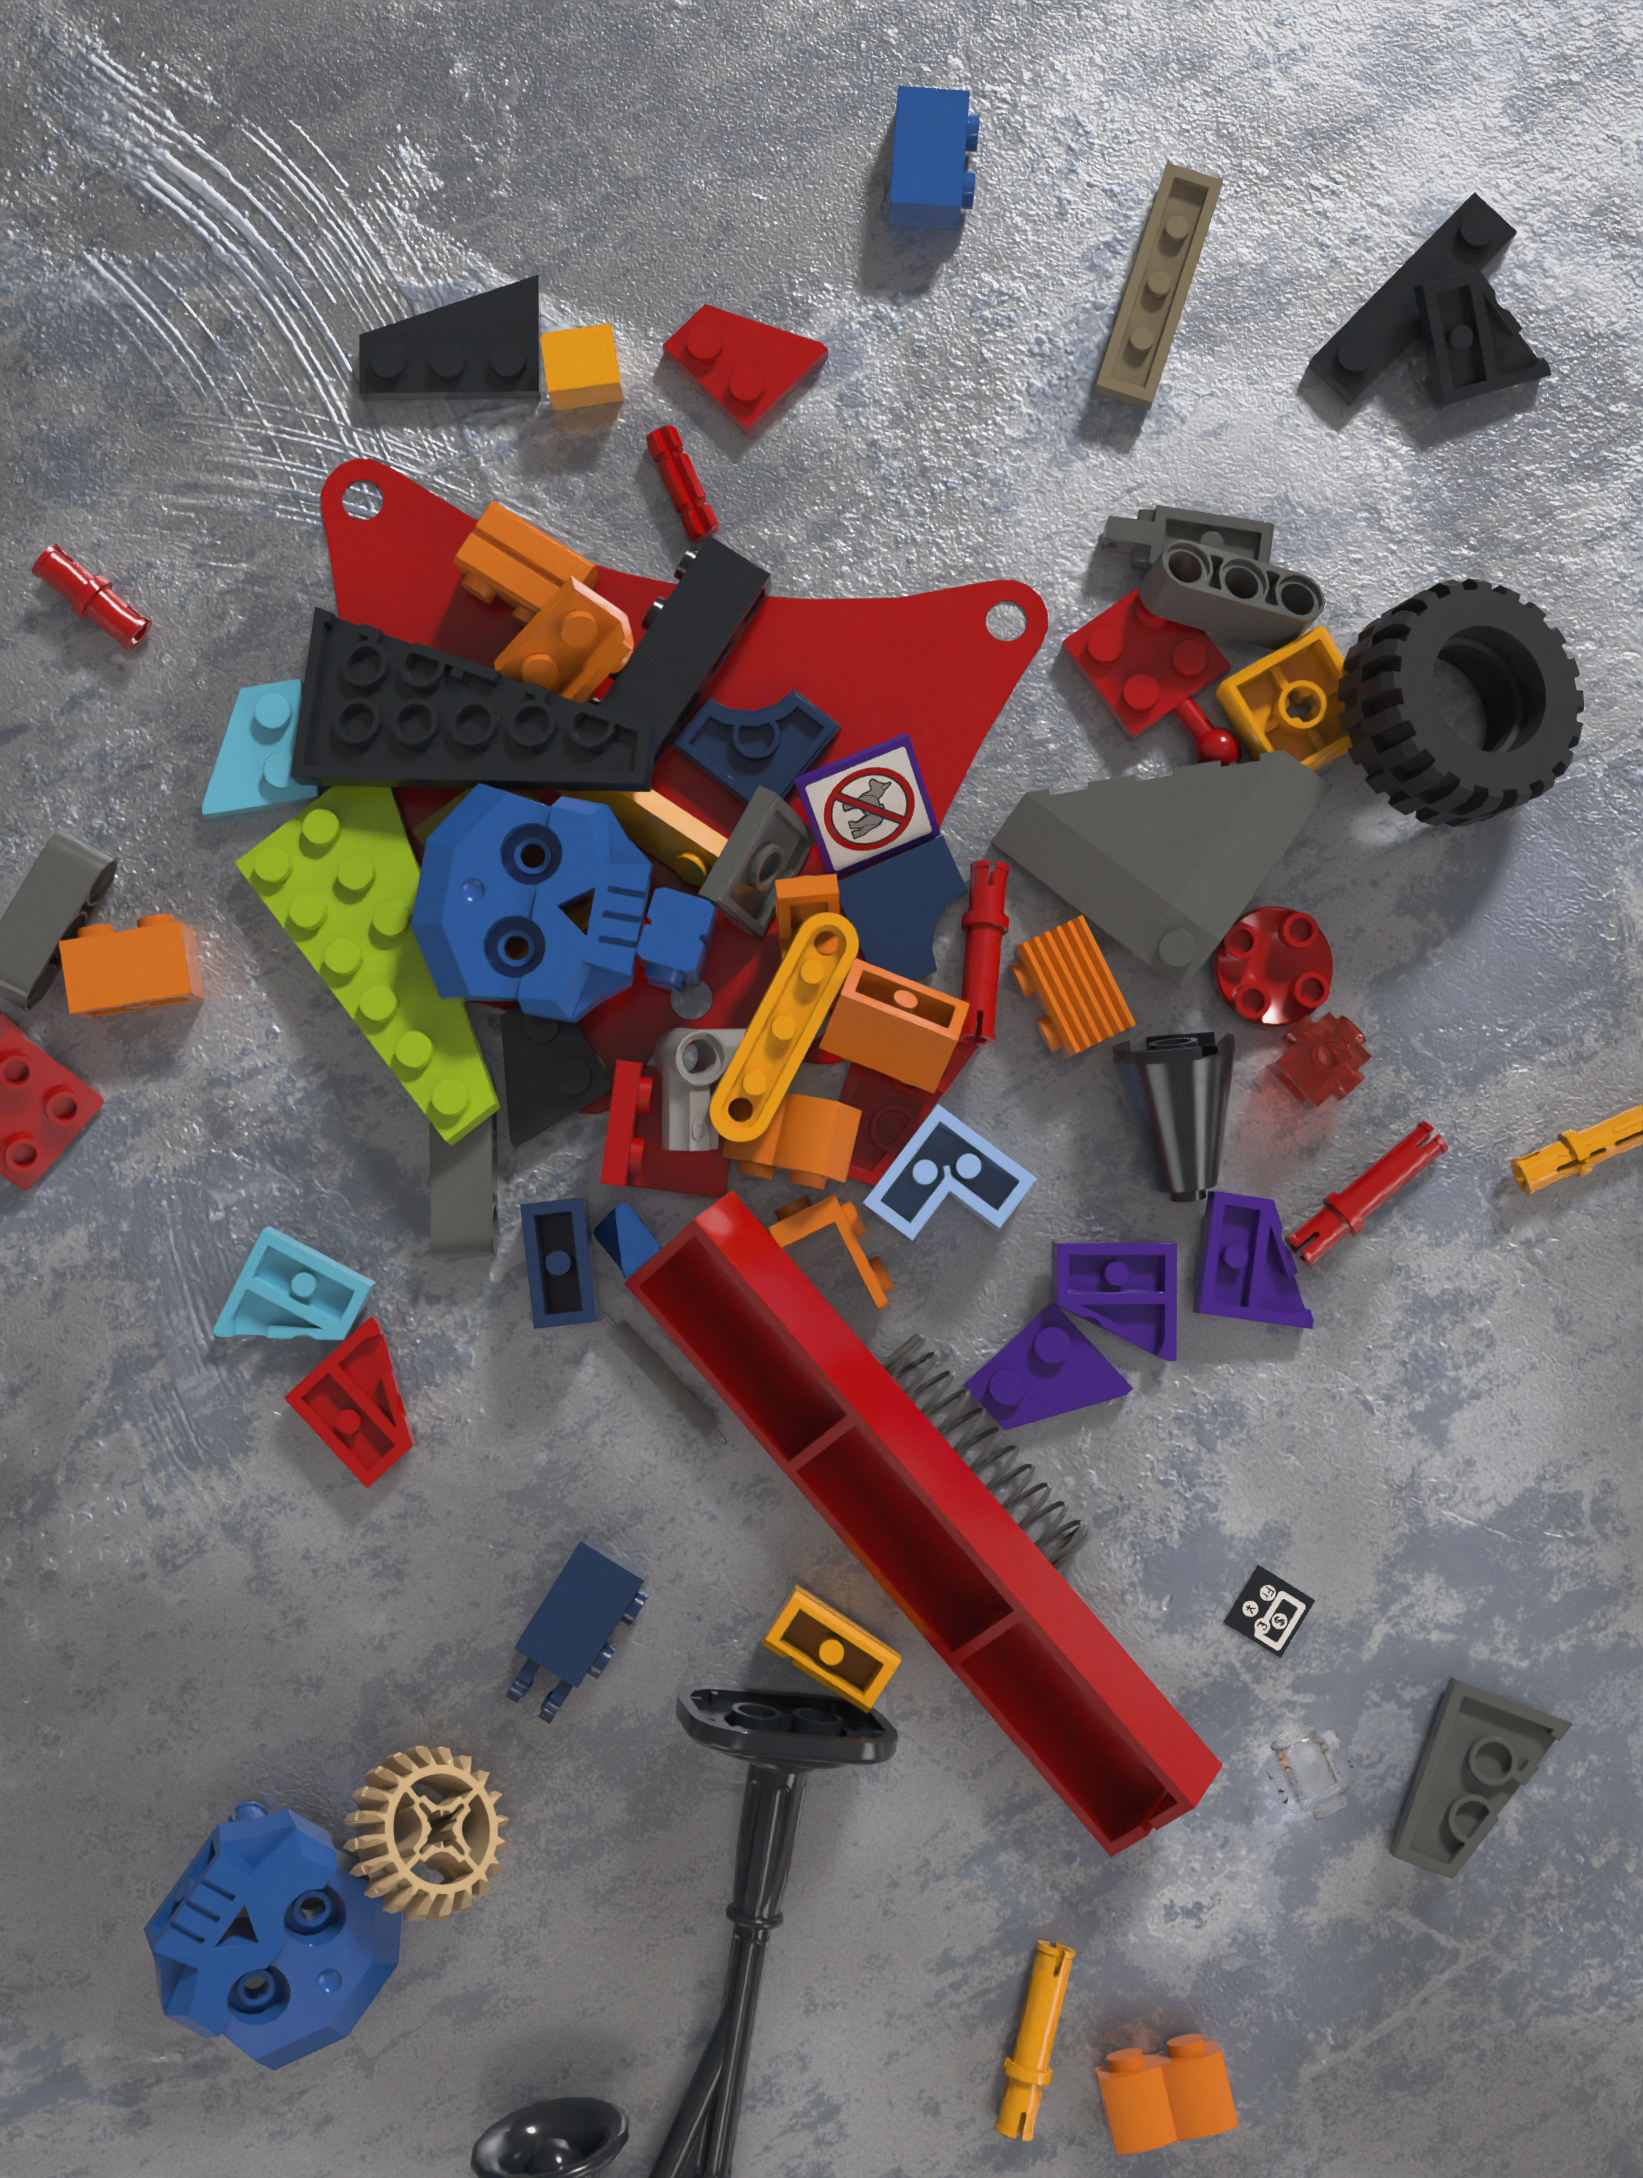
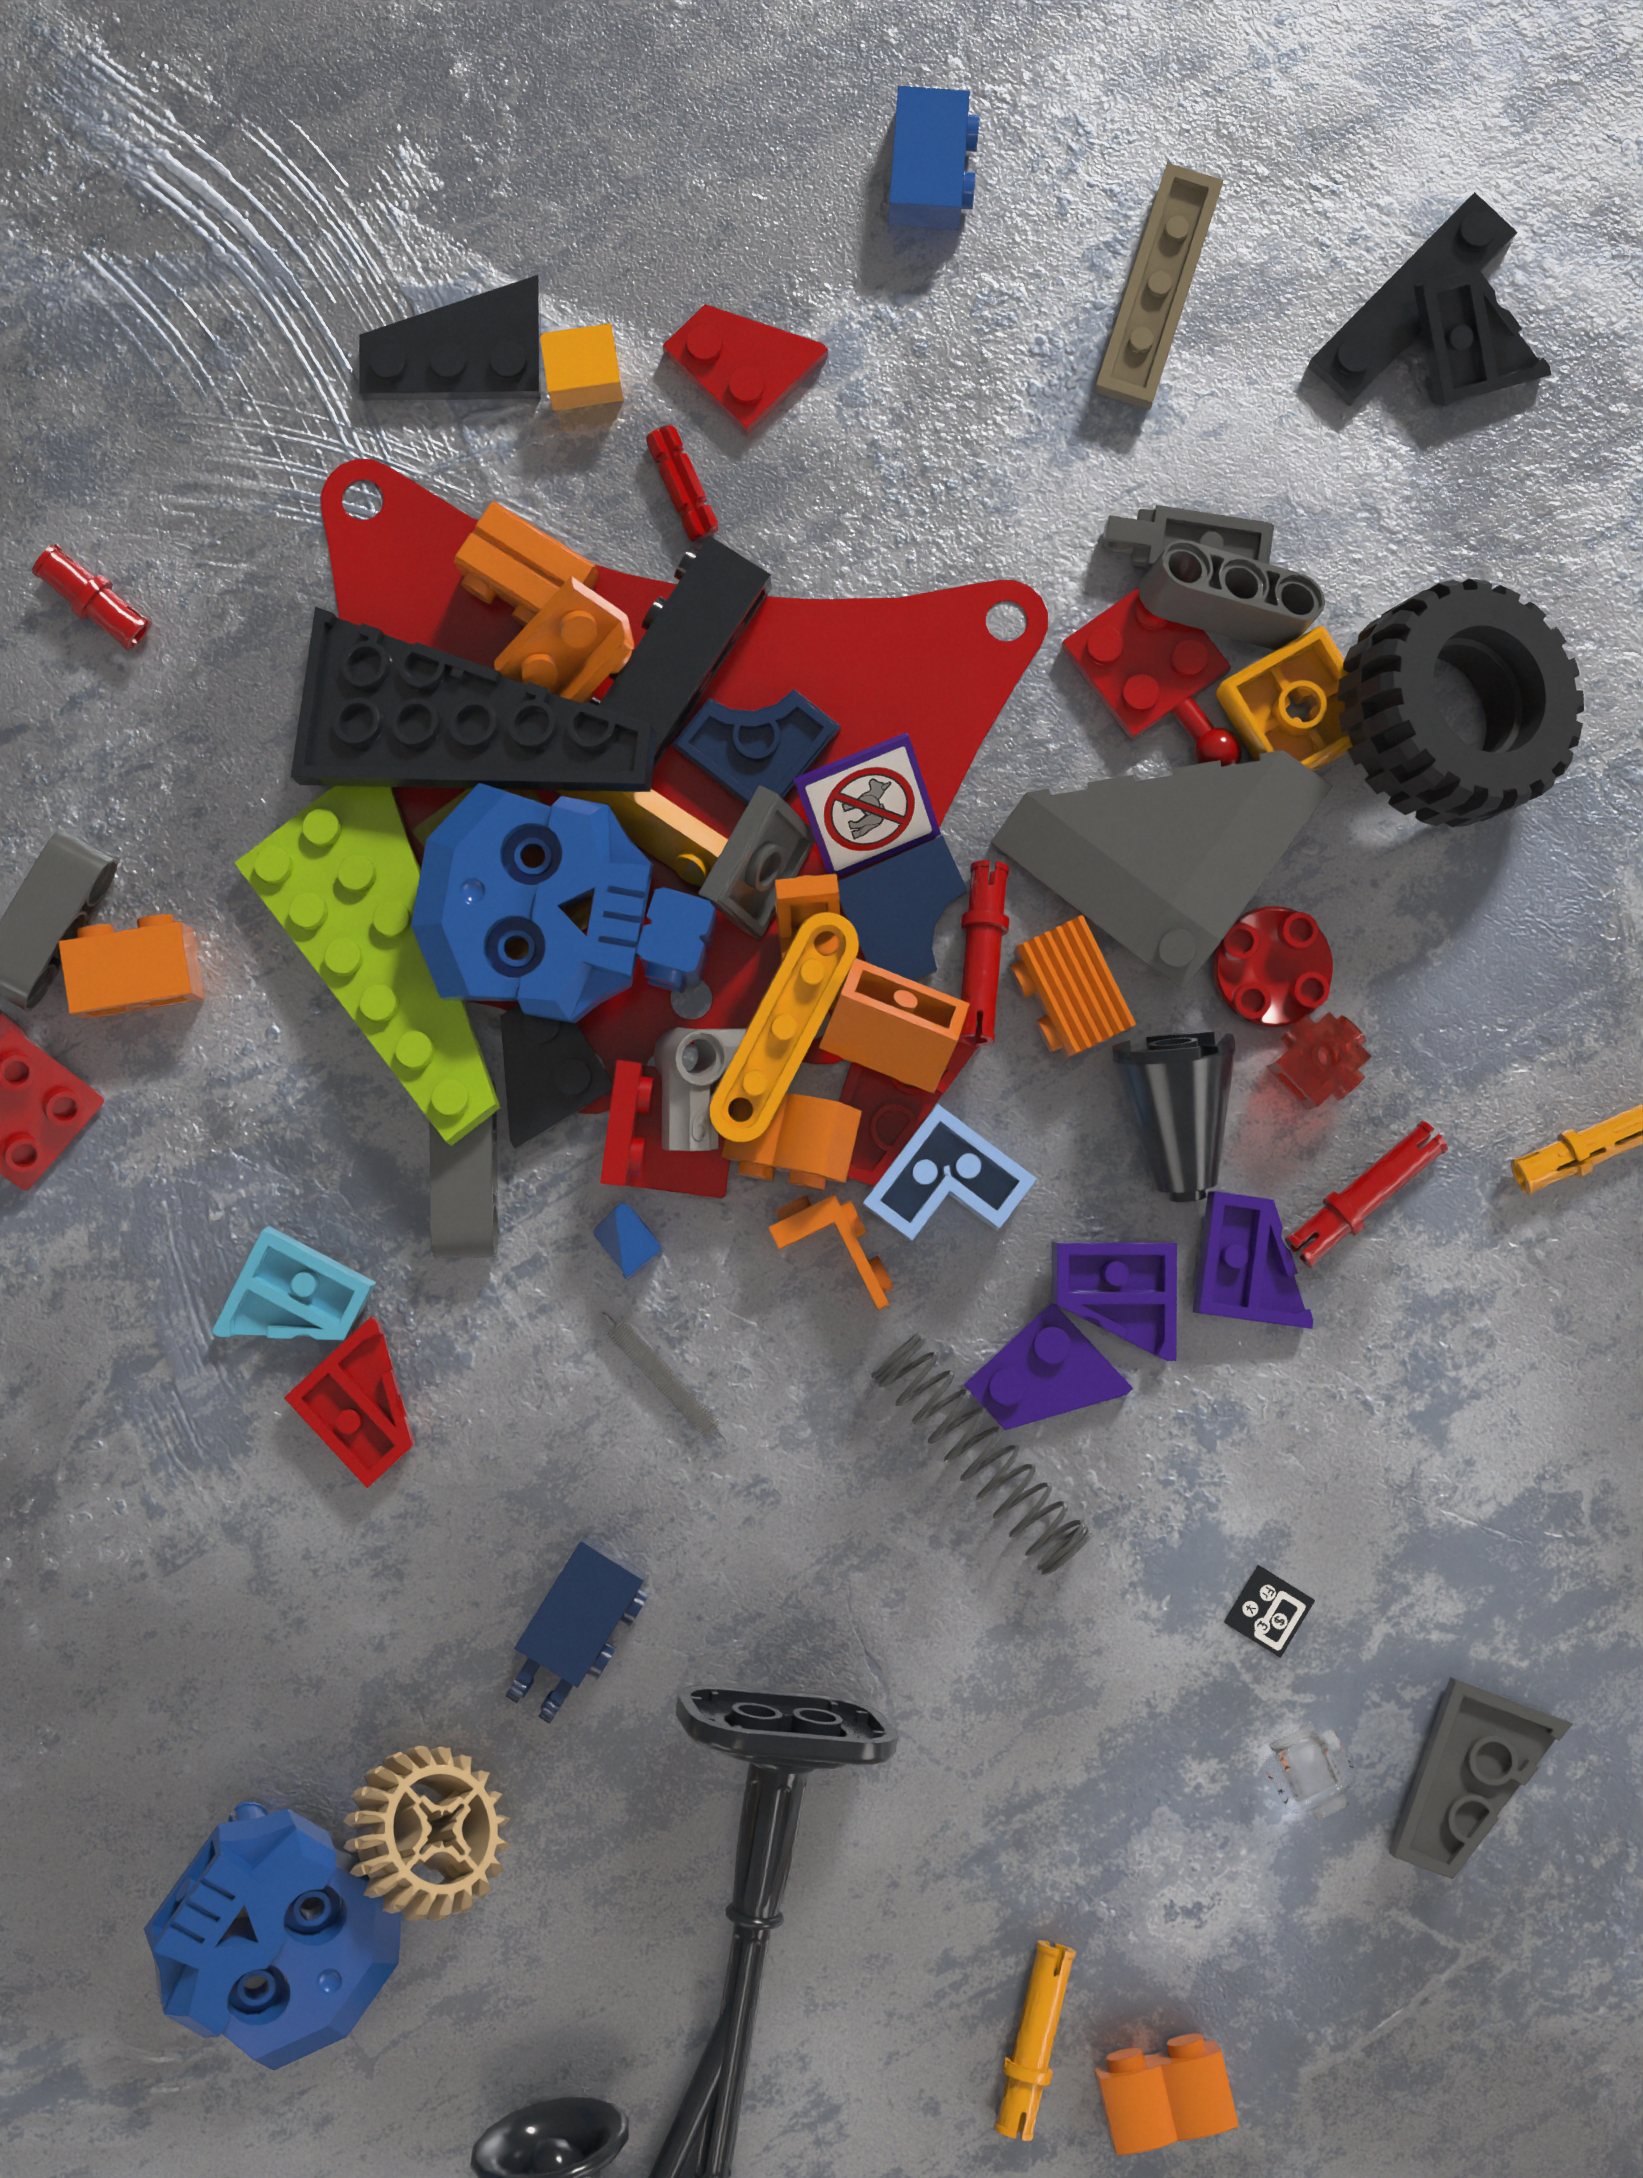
medium azure wing [202,679,321,819] -> none
dark blue brick [520,1197,602,1329] -> none
red piece [624,1190,1223,1857] -> none
light orange brick [762,1584,901,1713] -> none

